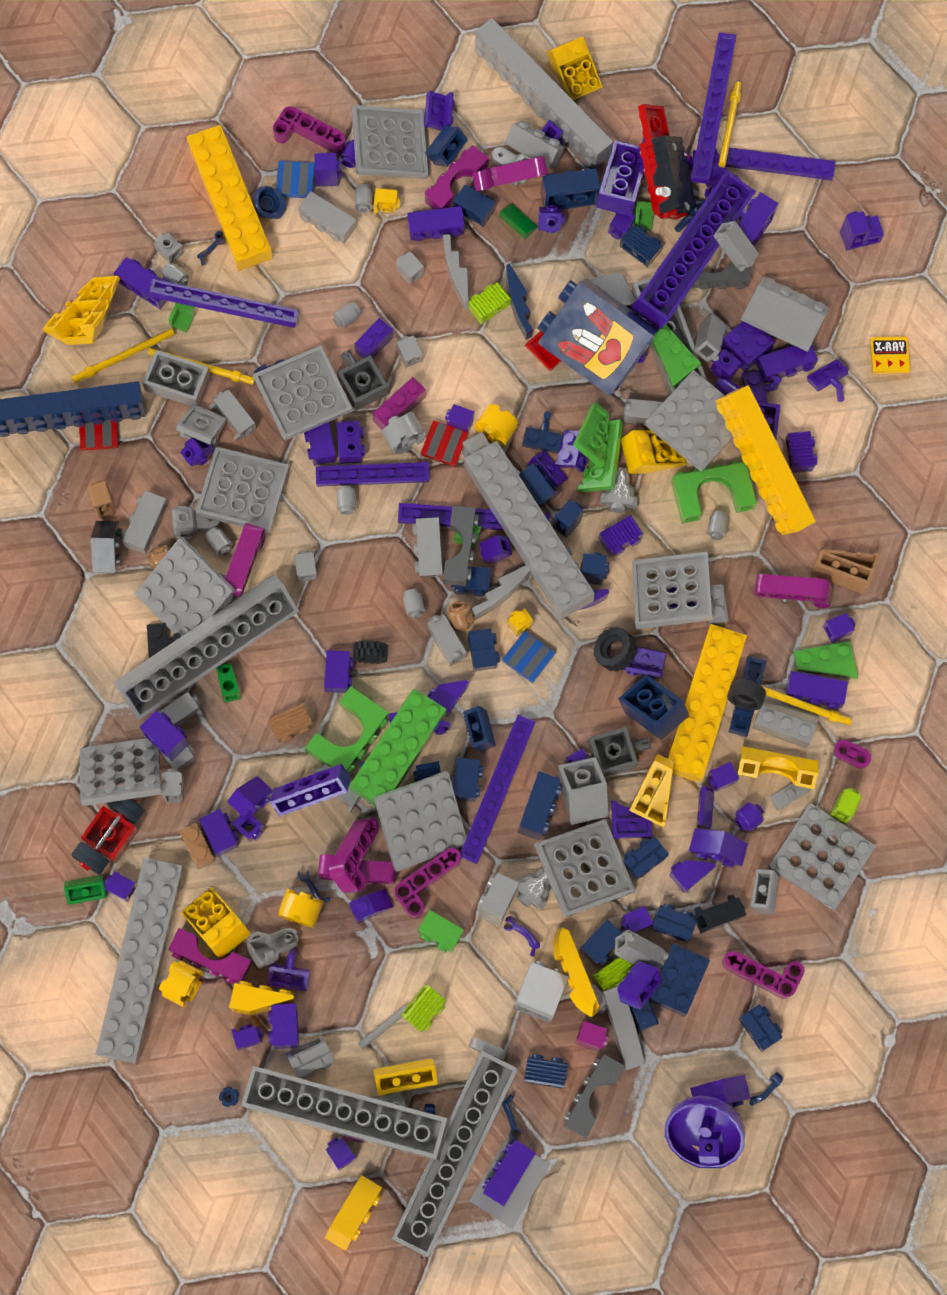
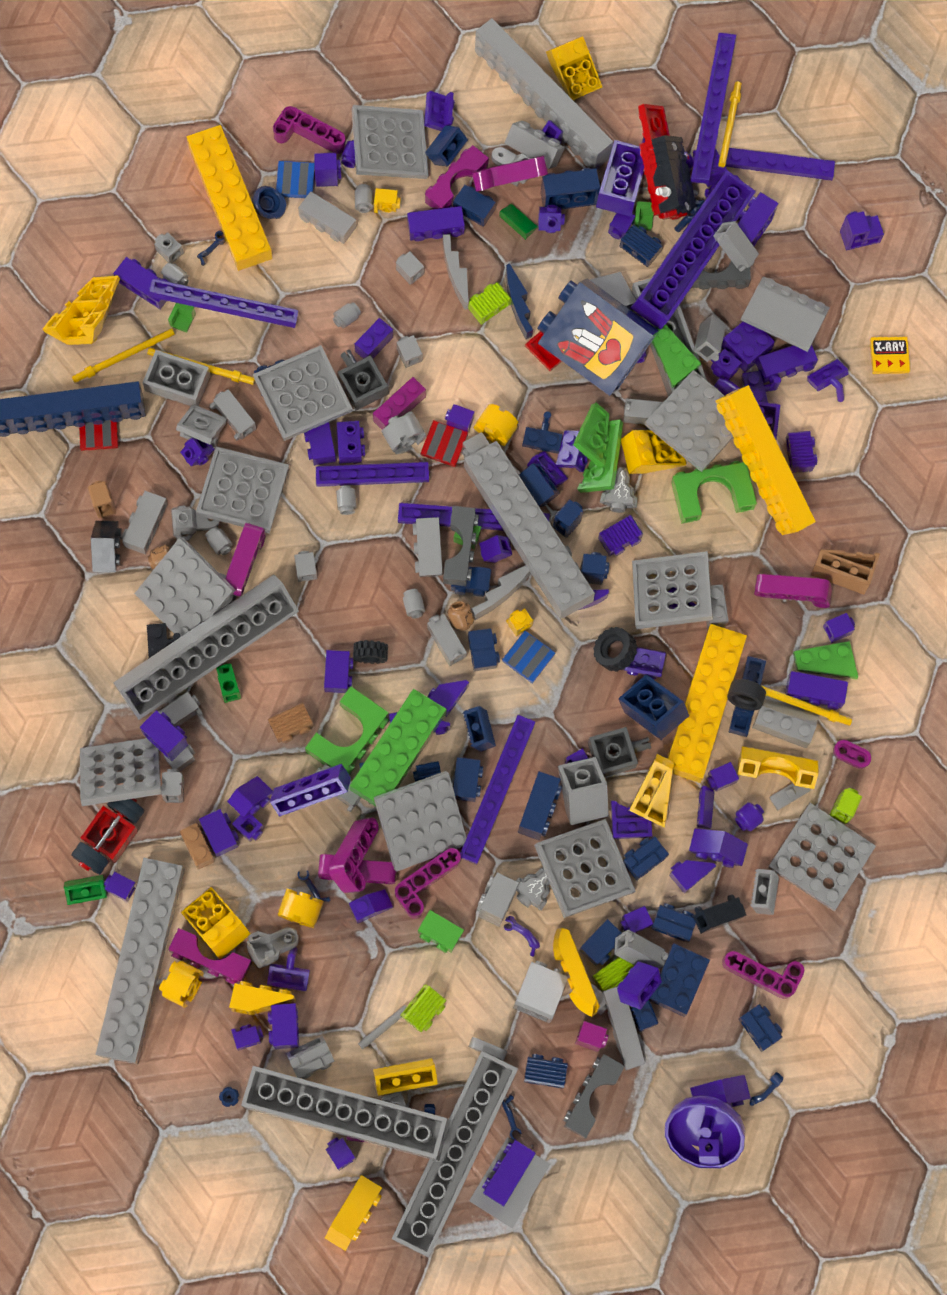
light grey brick [707,511,728,540] -> none

